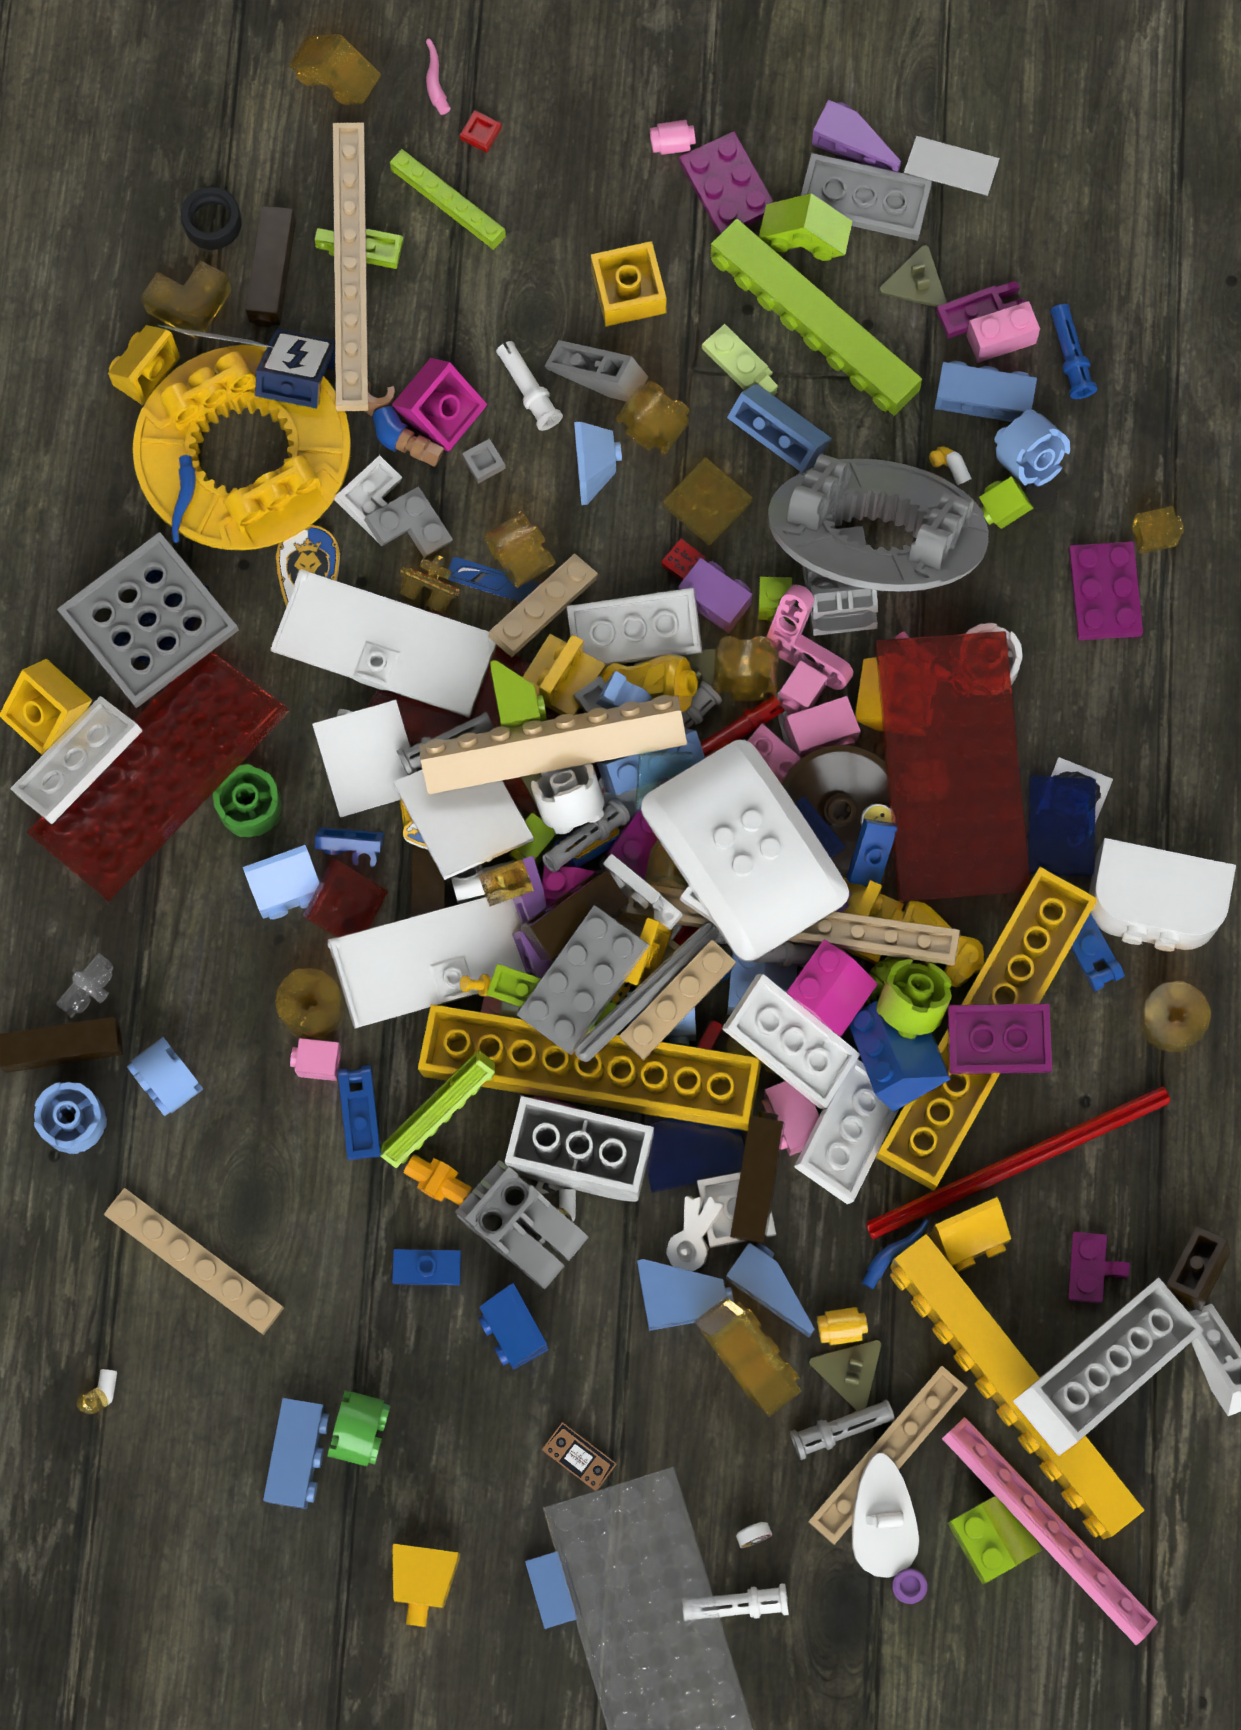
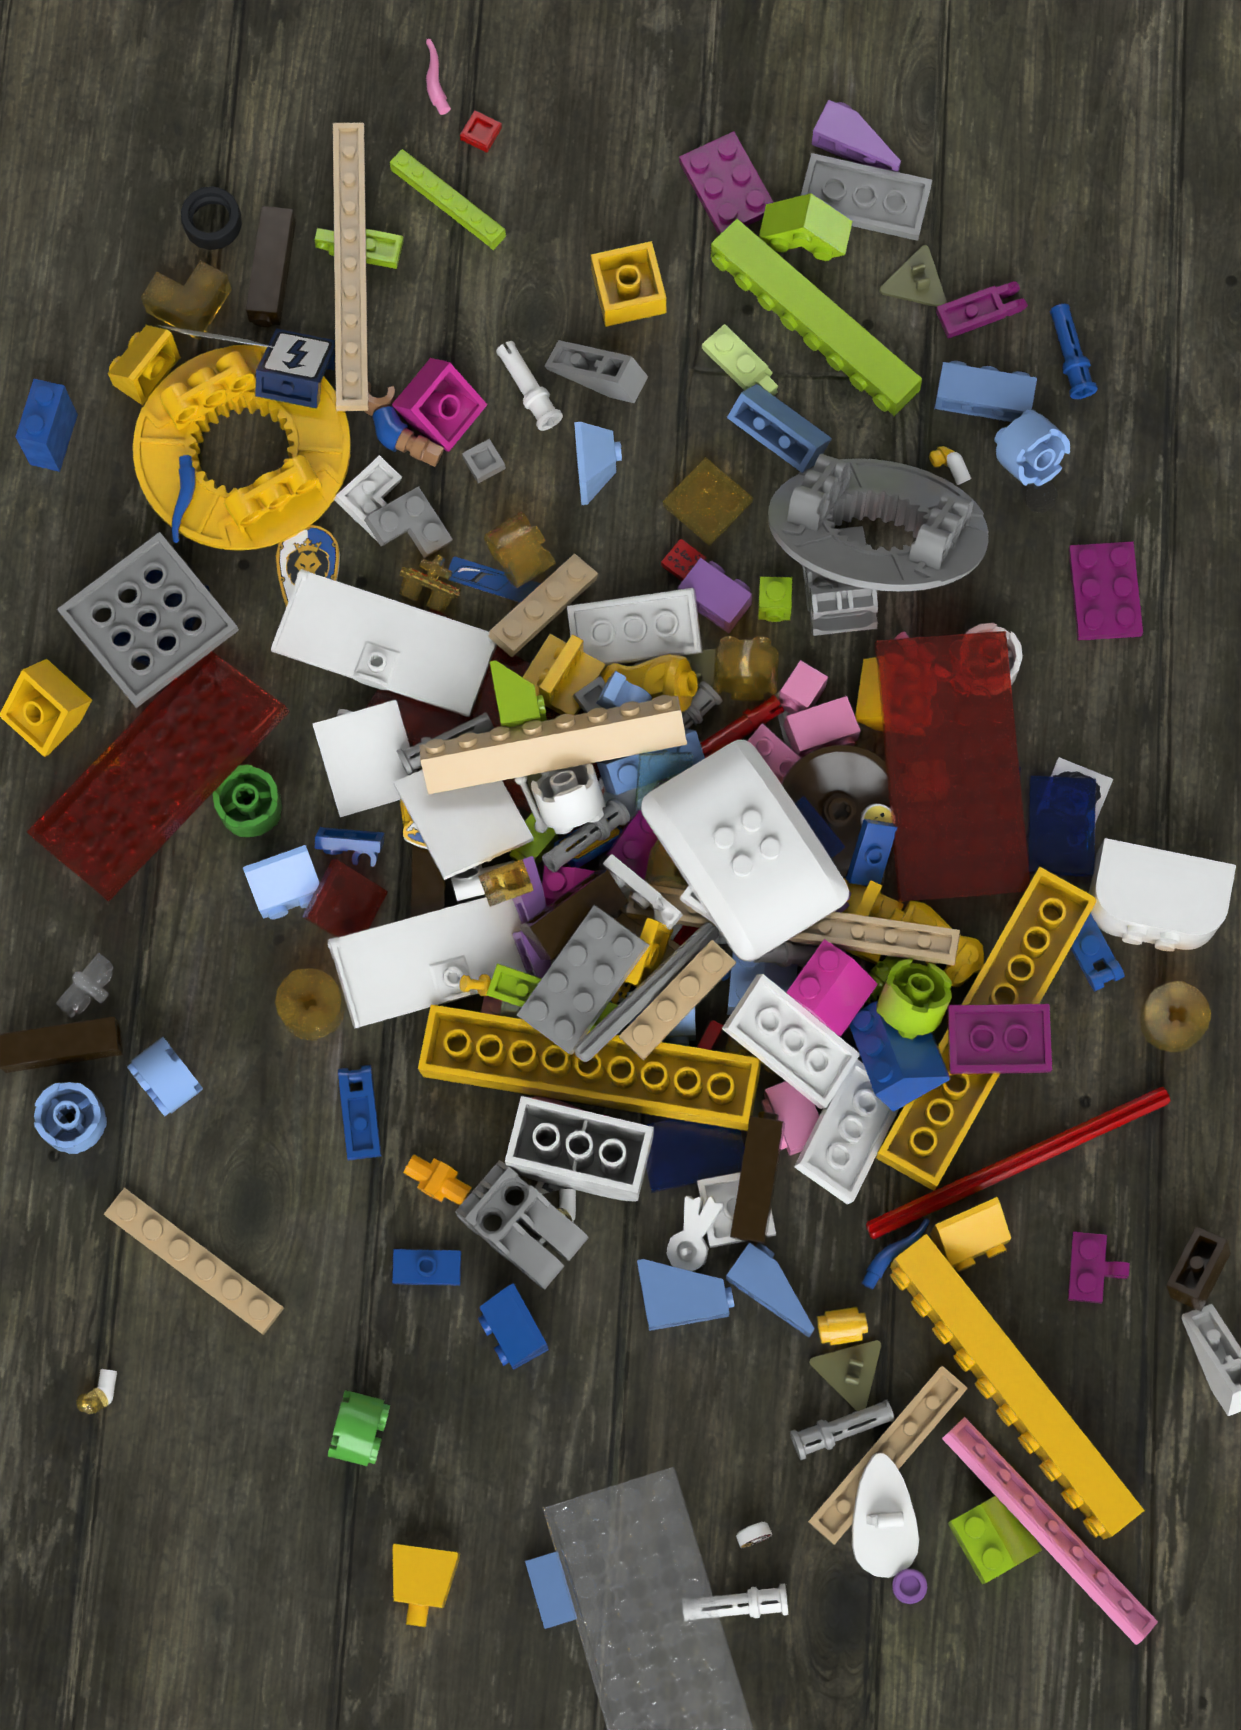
white plate [10,696,143,824] -> none
medium blue brick [263,1398,330,1509] -> none
clear yellow brick [288,34,382,105] -> none
bright pink brick [290,1038,342,1081] -> none
lime piece [380,1050,495,1168] -> none
tile [542,1422,617,1492] -> none
clear yellow brick [616,381,690,455] -> none
bright pink brick [650,120,696,155] -> none
clear yellow brick [694,1297,802,1417] -> none
bright pink beam [765,585,853,690] -> none
white sticker [904,136,1000,196] -> none
bright pink brick [966,301,1040,363] -> none
lime brick [979,476,1033,529] -> none
white brick [1013,1278,1204,1456] -> none
clear yellow brick [1131,506,1184,554] -> none
none -> blue brick [15,379,78,472]
none -> white hinge [515,776,548,833]

